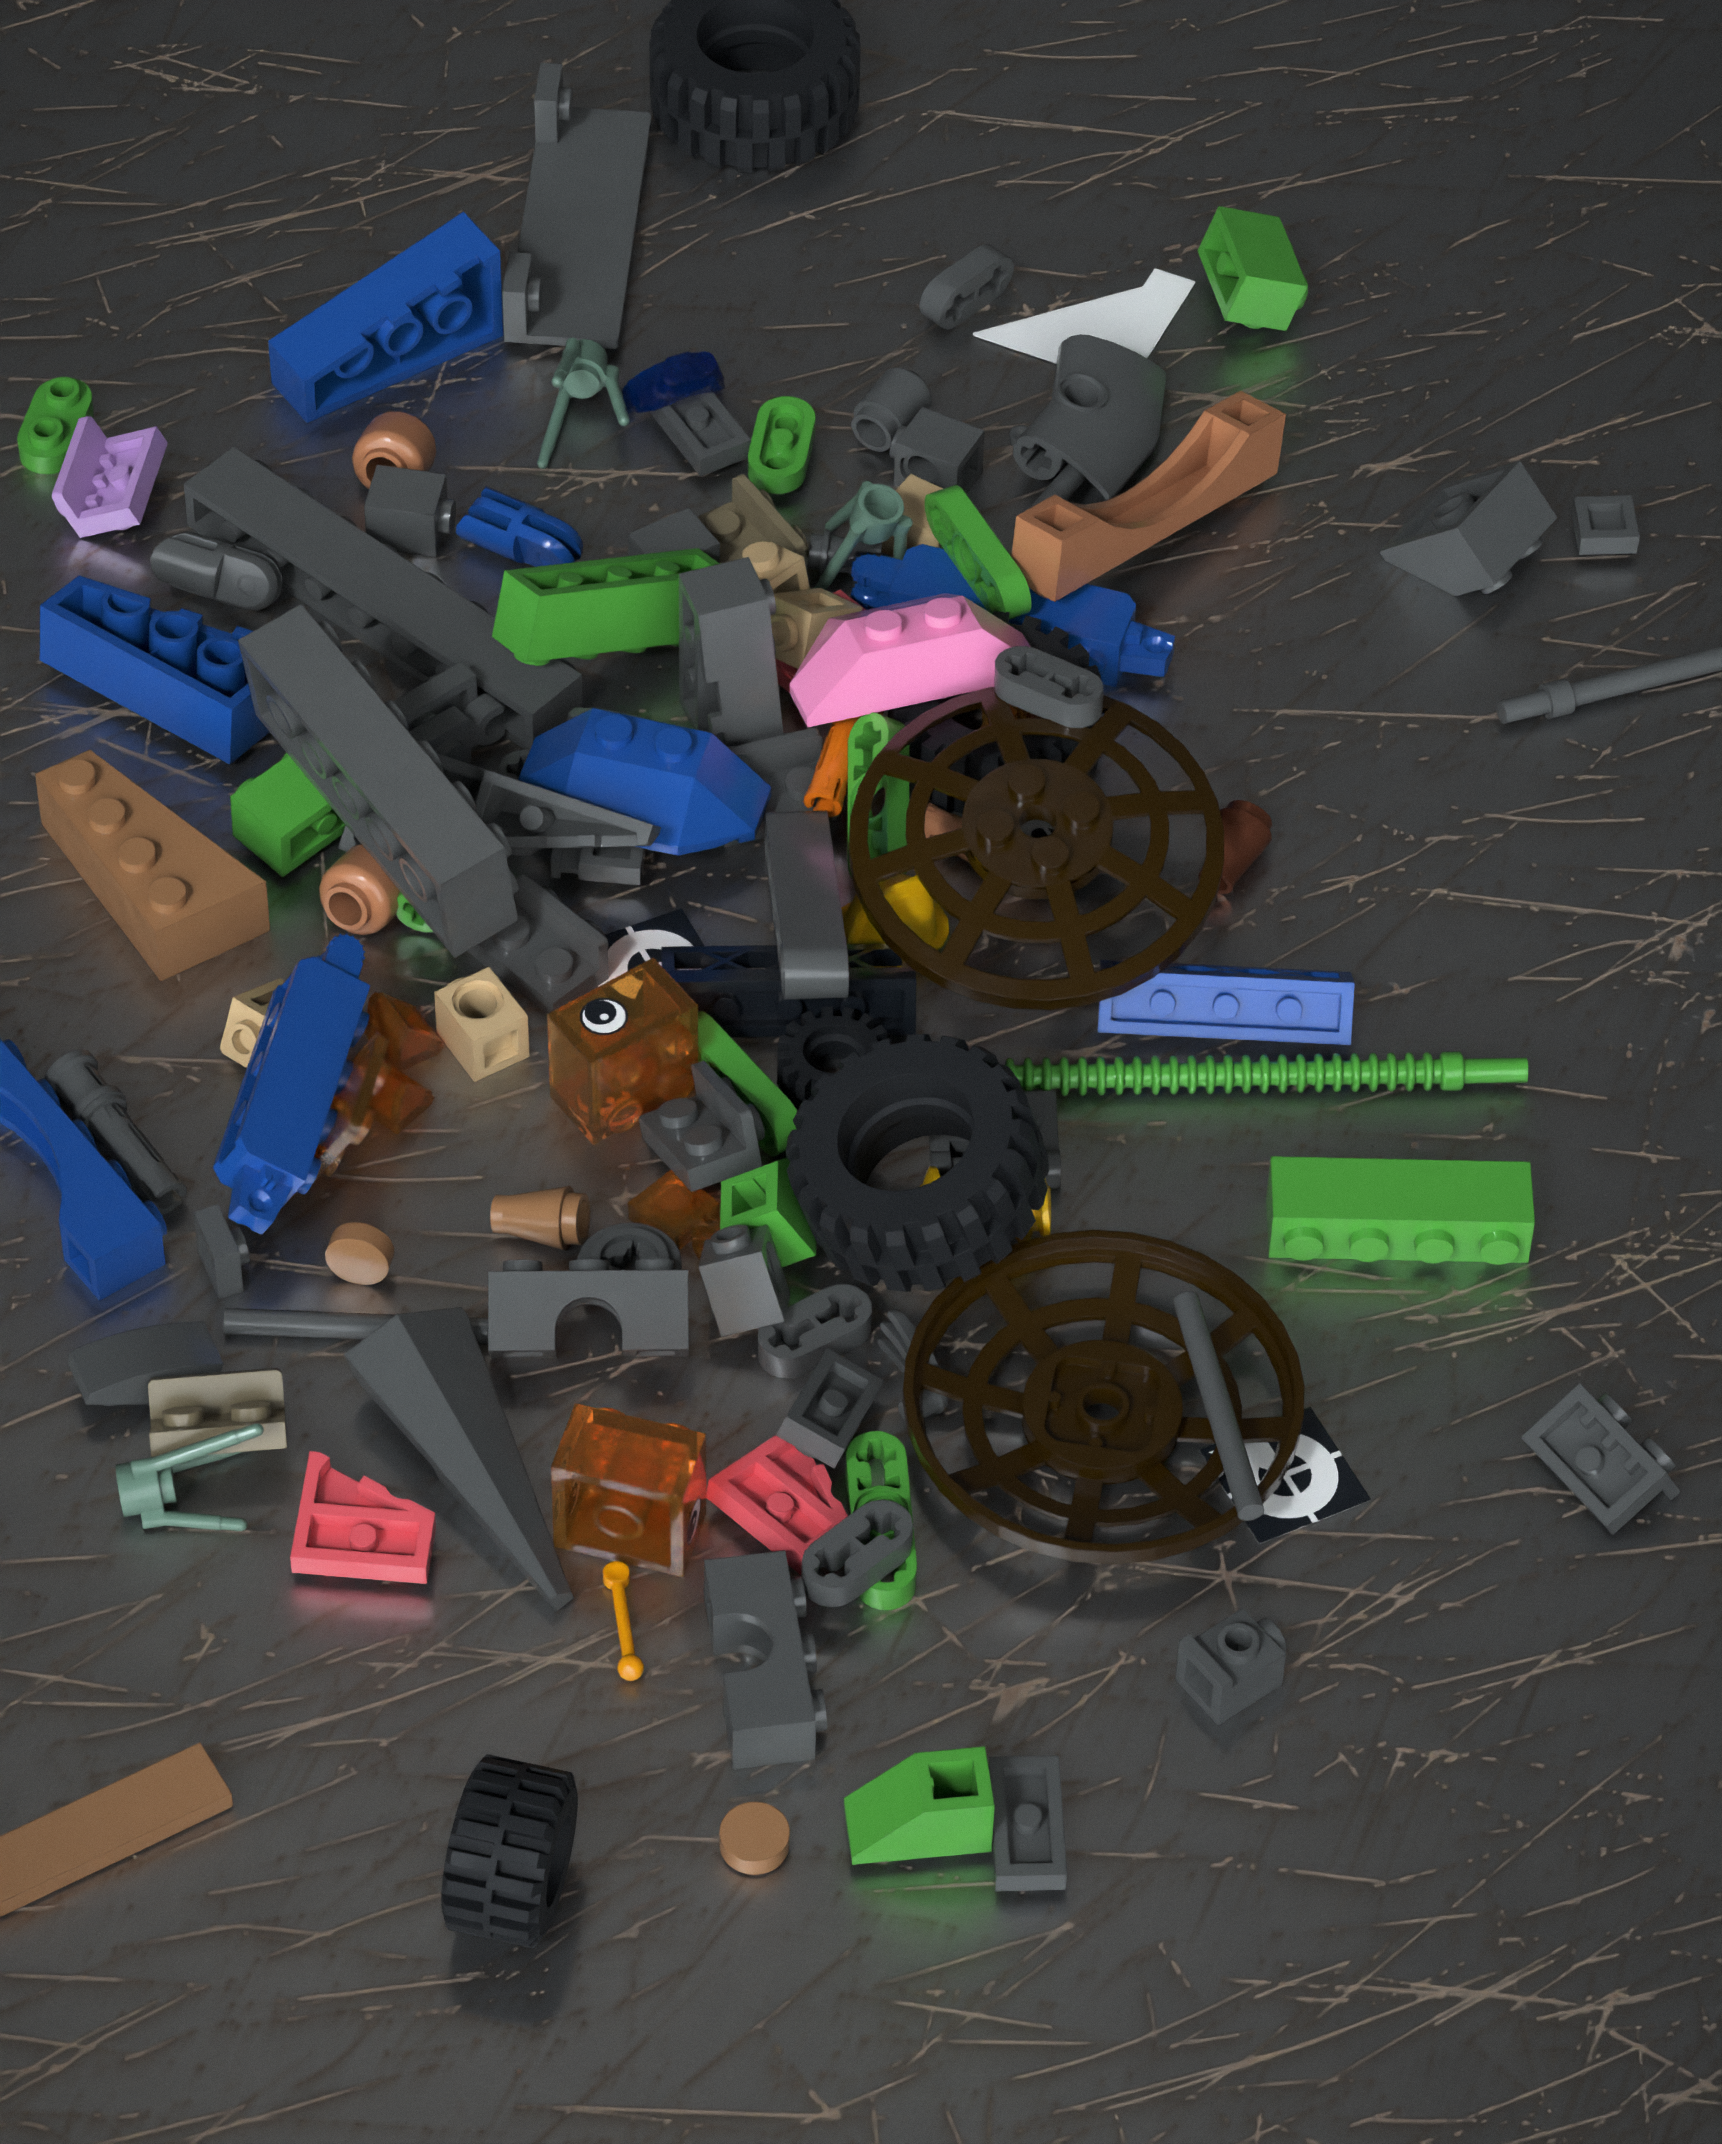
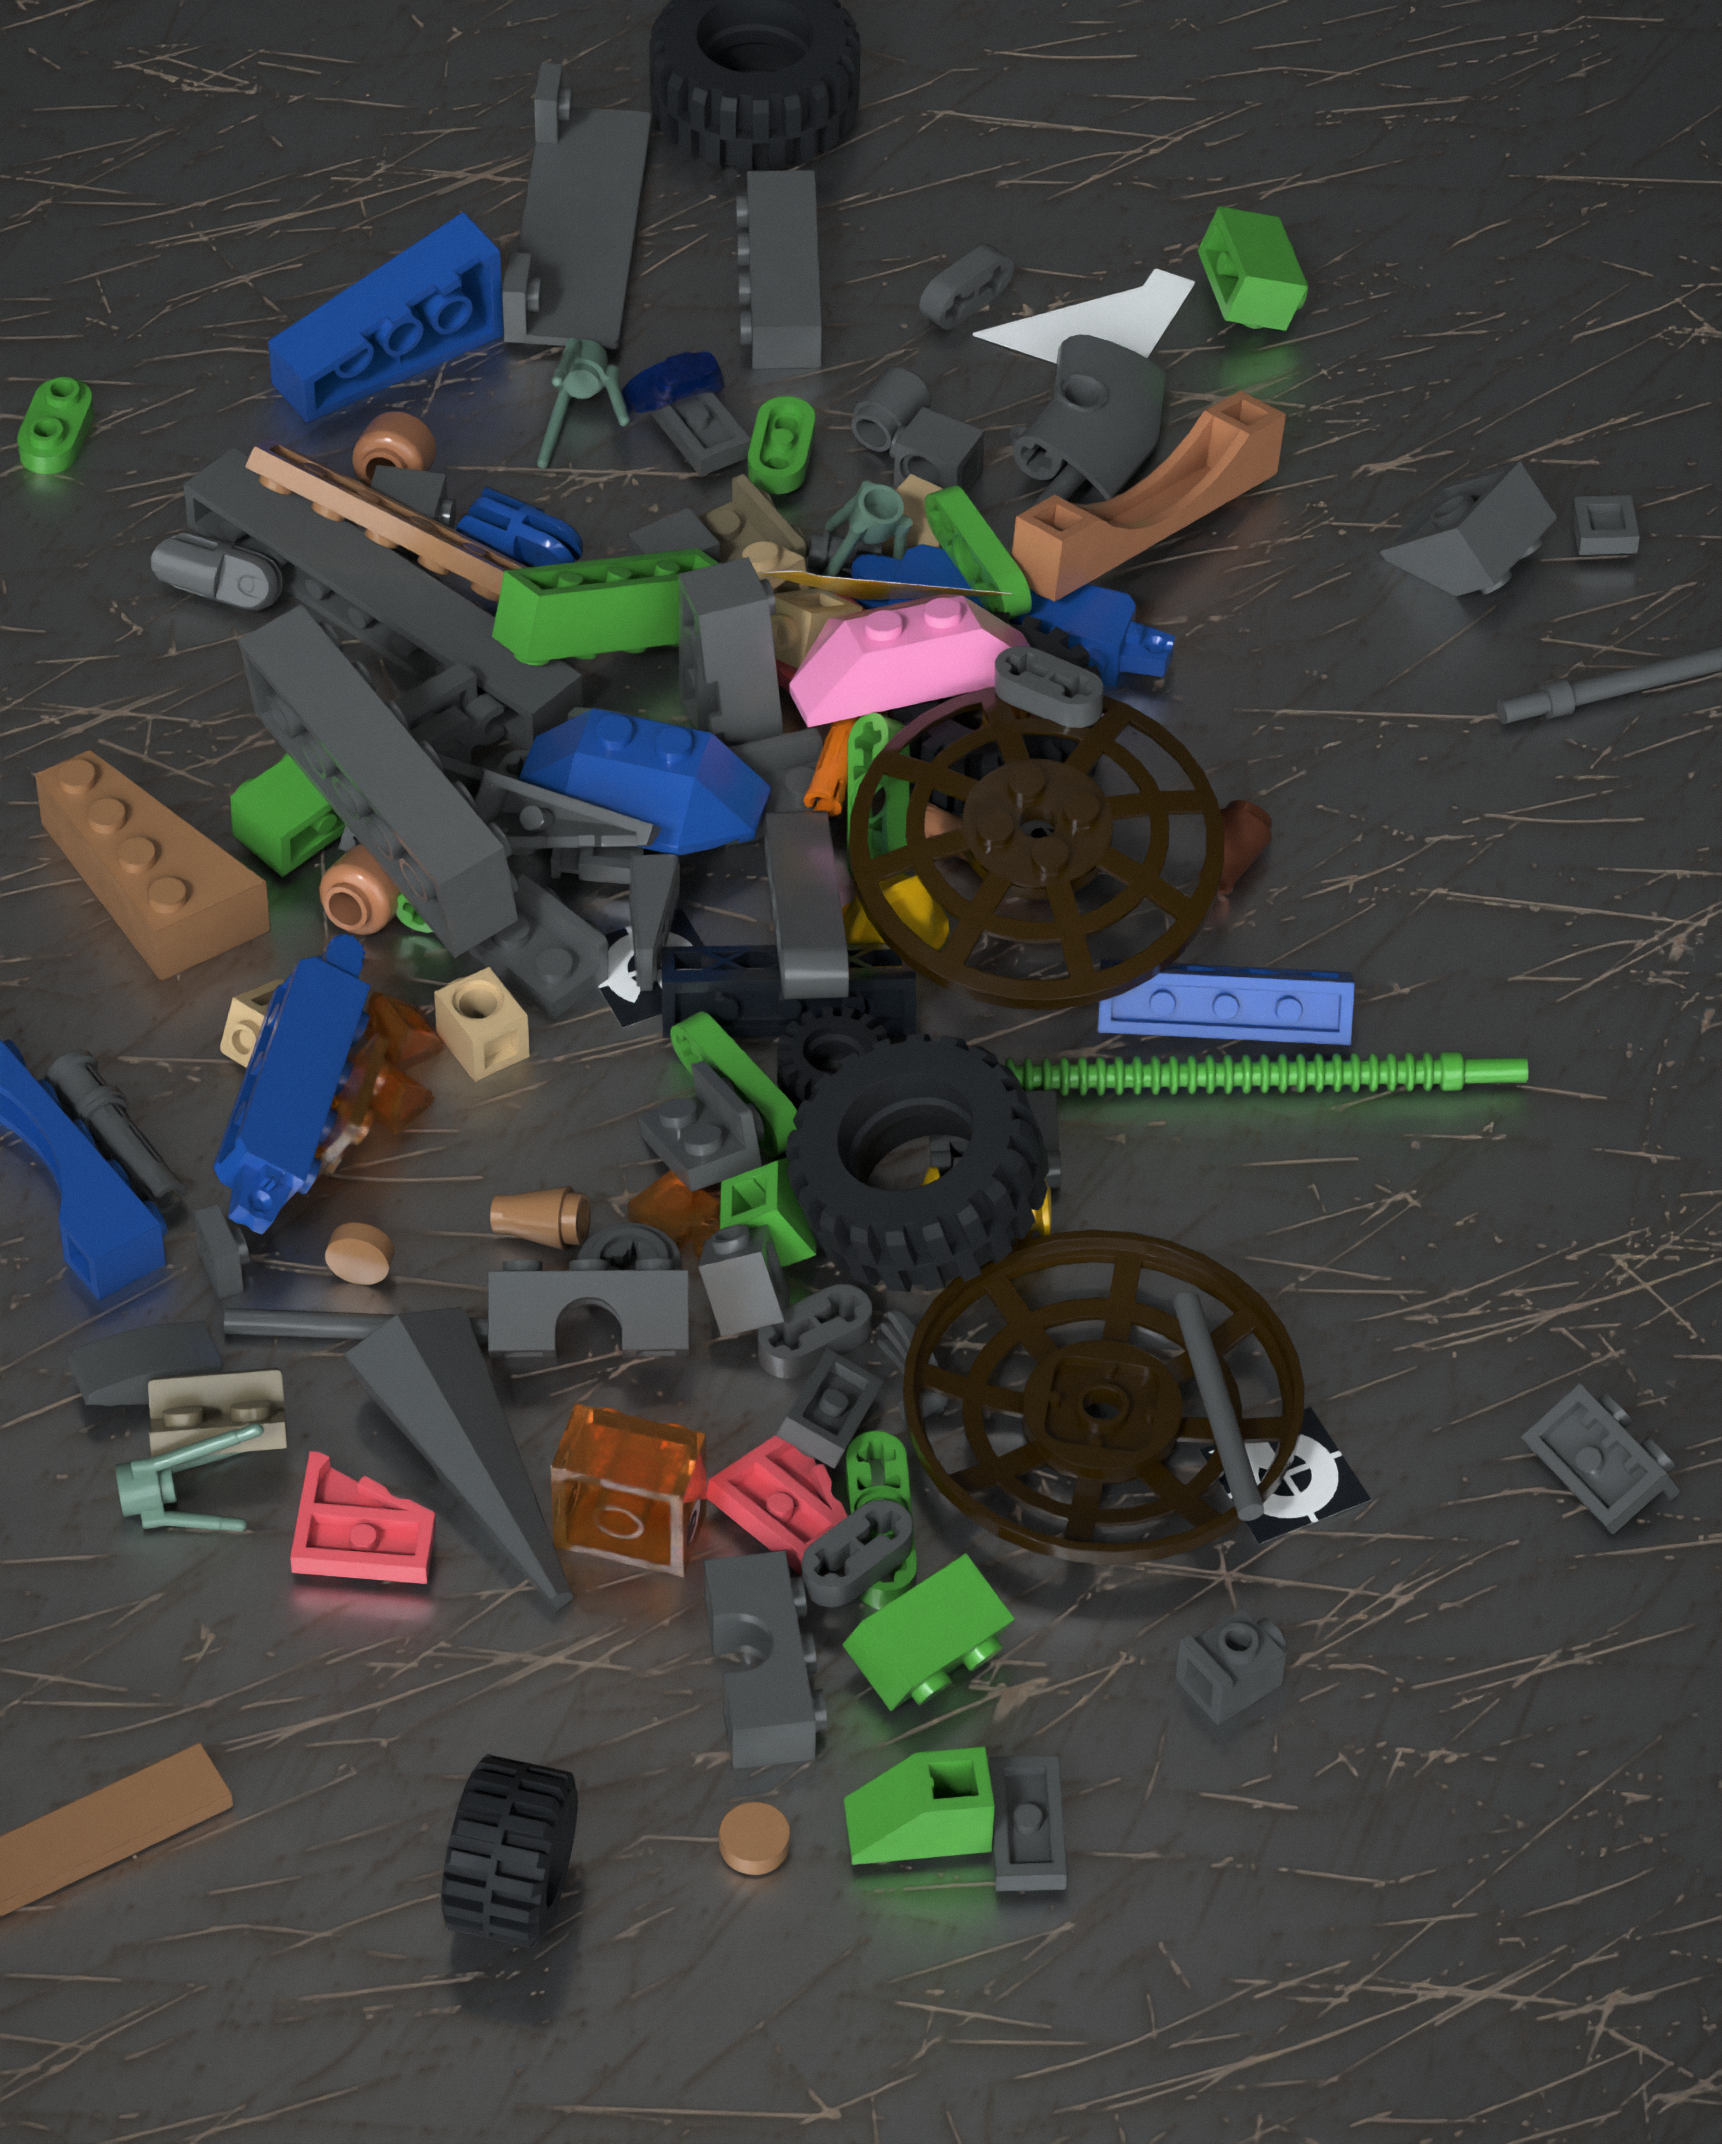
blue wedge [40,575,269,765] -> none
lavender bracket [52,416,168,538] -> none
clear orange brick [547,958,698,1145] -> none
light orange hinge [603,1561,644,1681] -> none
bright green brick [1266,1156,1535,1265] -> none
none -> medium nougat plate [245,437,529,602]
none -> dark grey slope [629,854,680,991]
none -> dark grey brick [736,170,822,369]
none -> yellow sticker [761,571,1012,600]
none -> bright green brick [842,1553,1015,1711]

